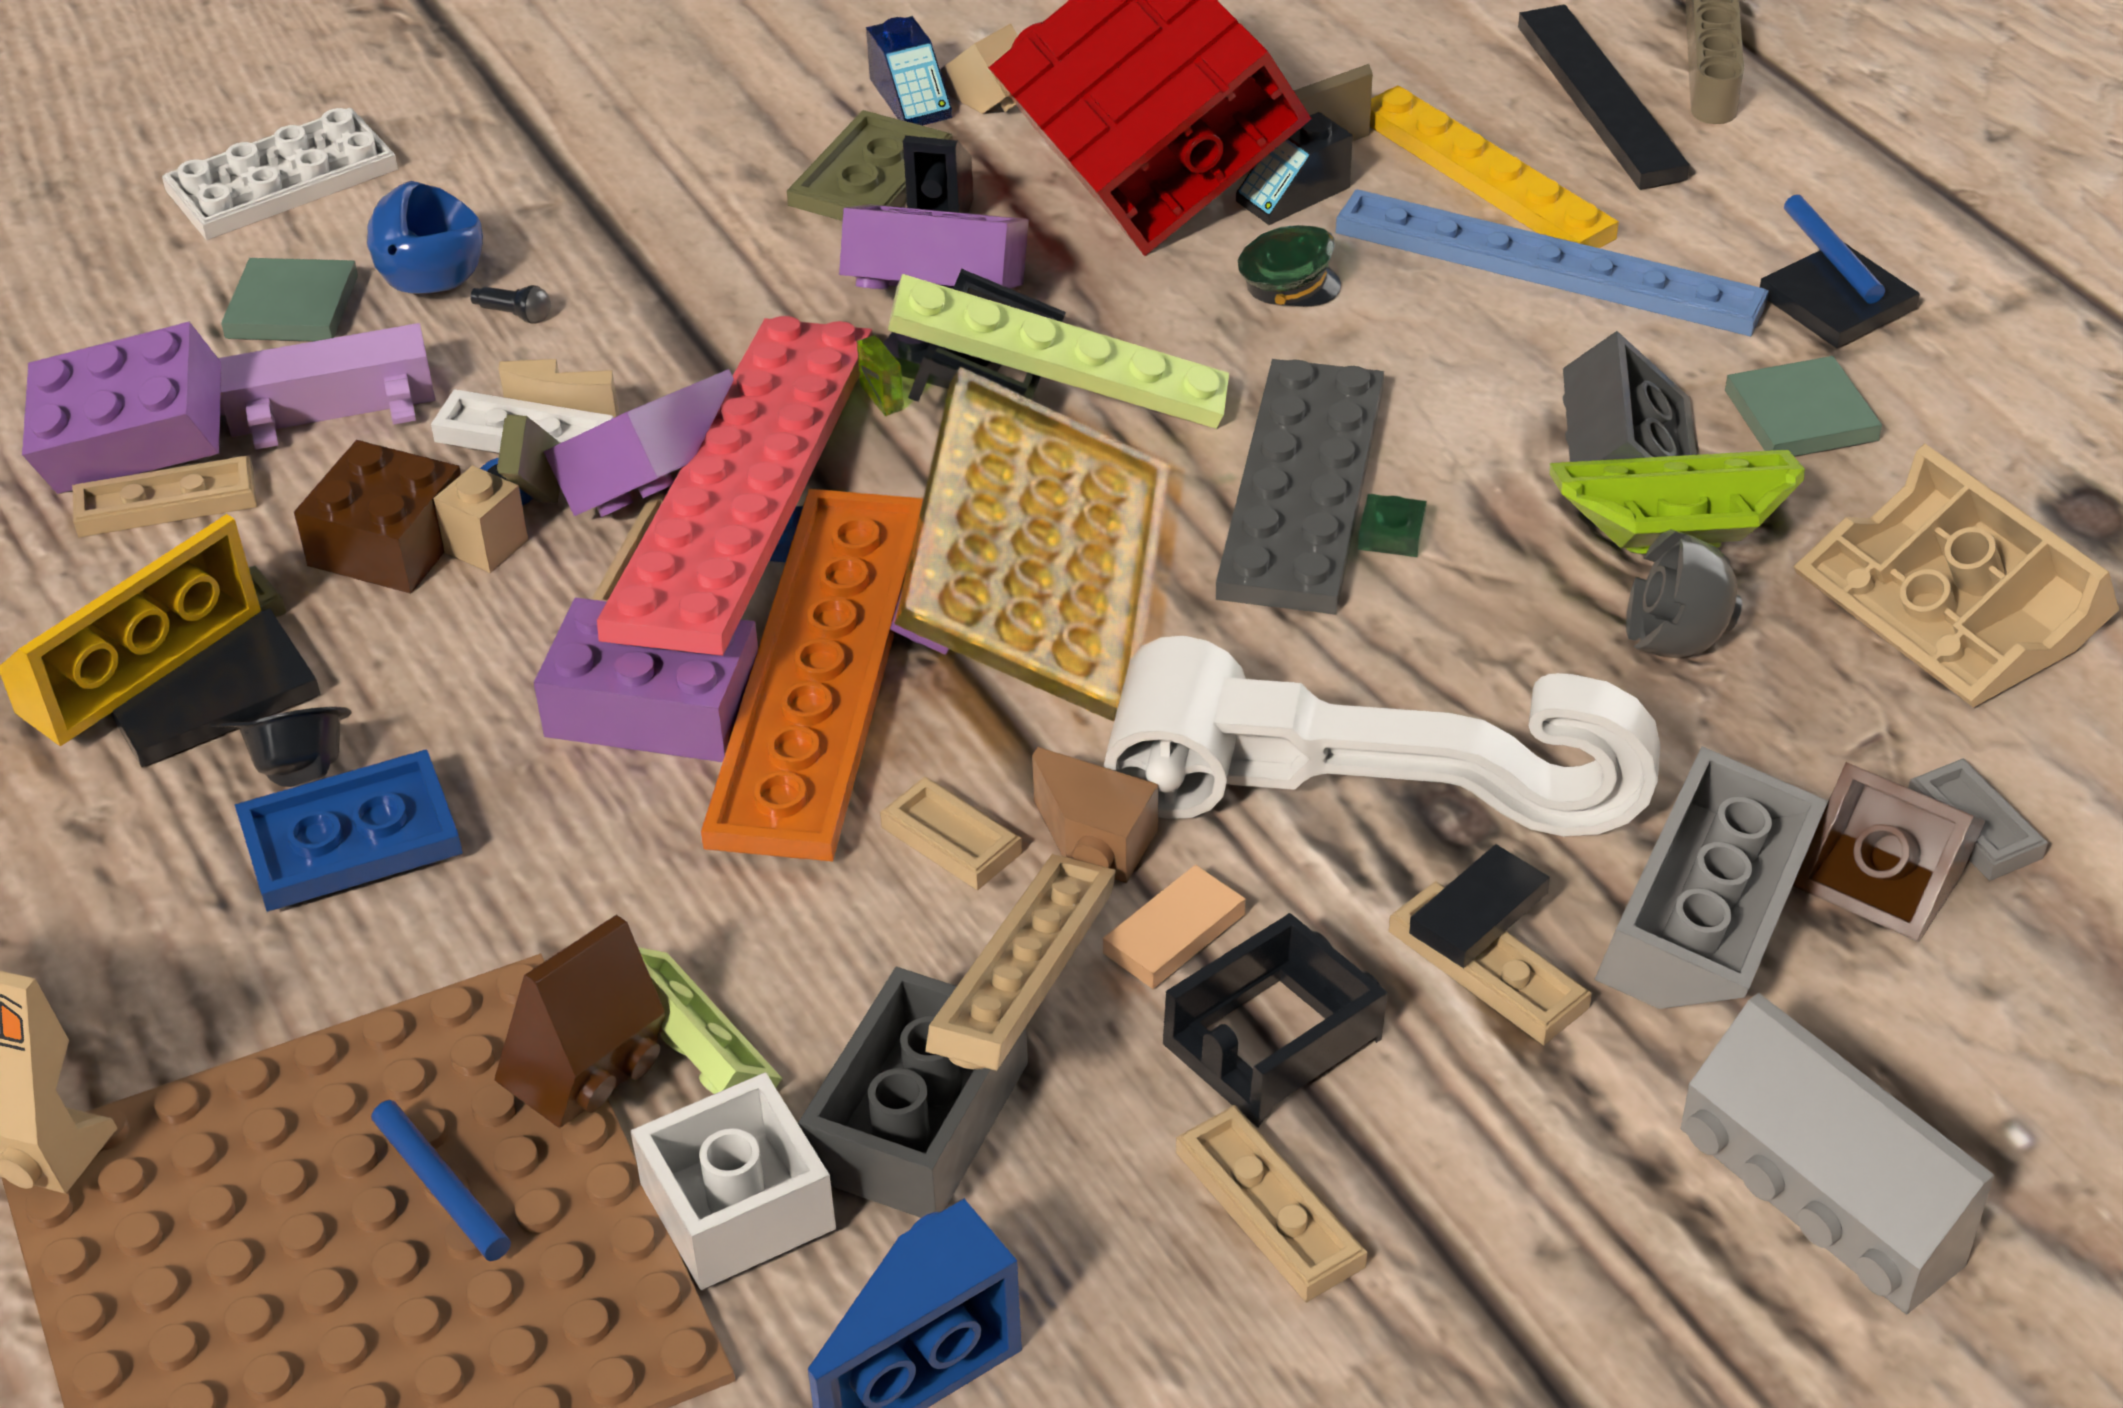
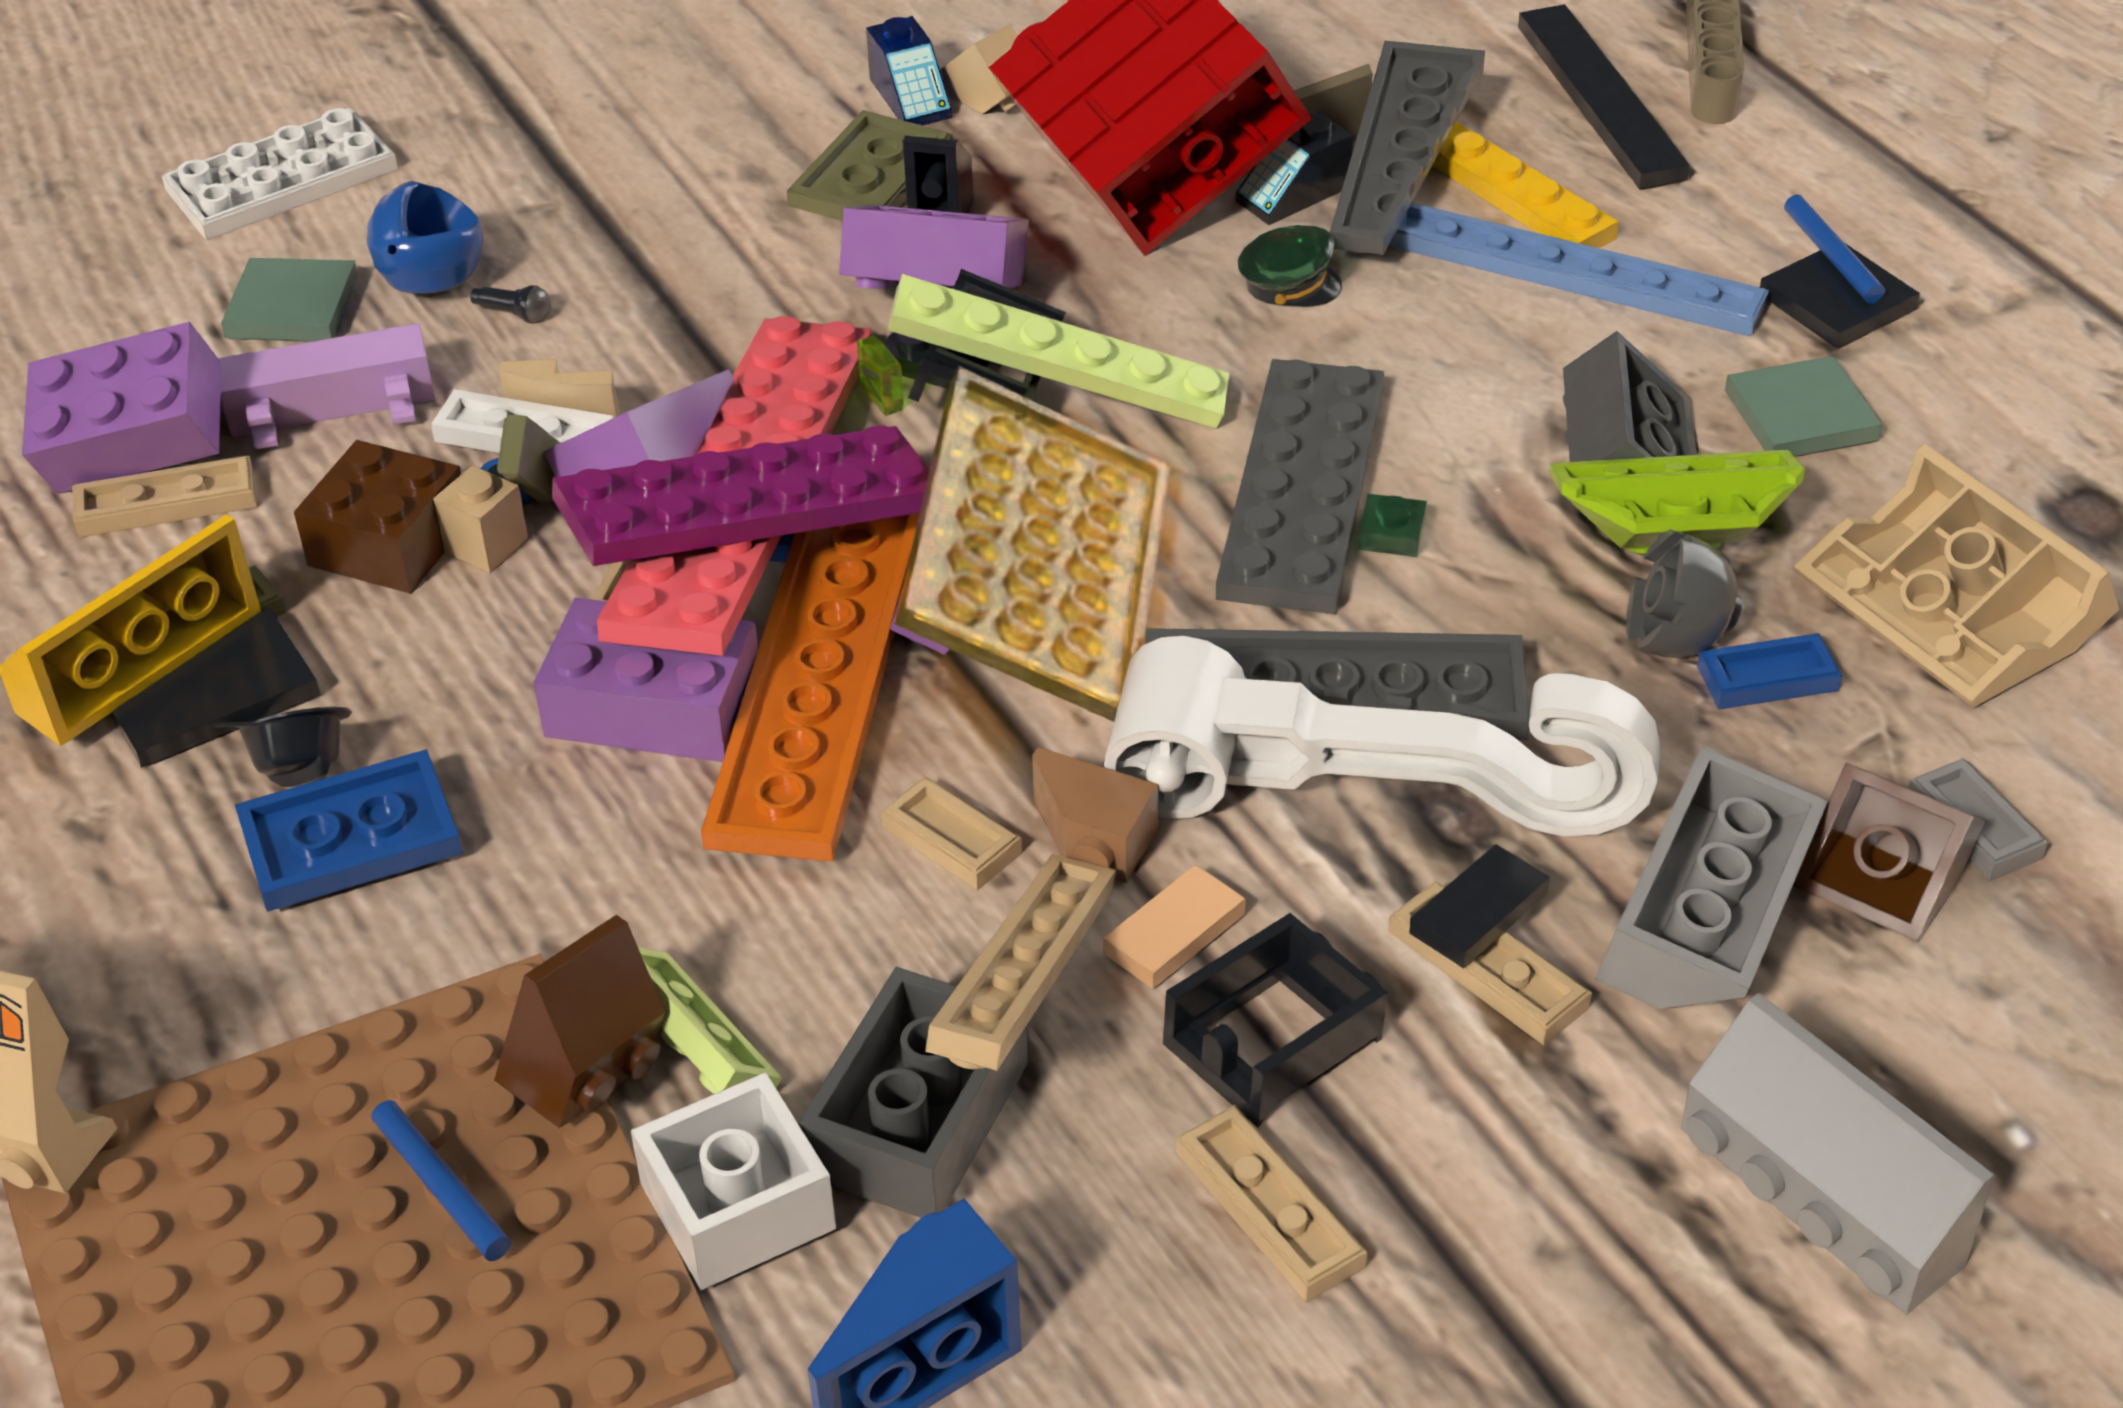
none -> magenta plate [552,426,944,566]
none -> dark grey wing [1145,628,1529,740]
none -> dark grey wing [1330,40,1485,255]
none -> blue tile [1697,633,1842,710]

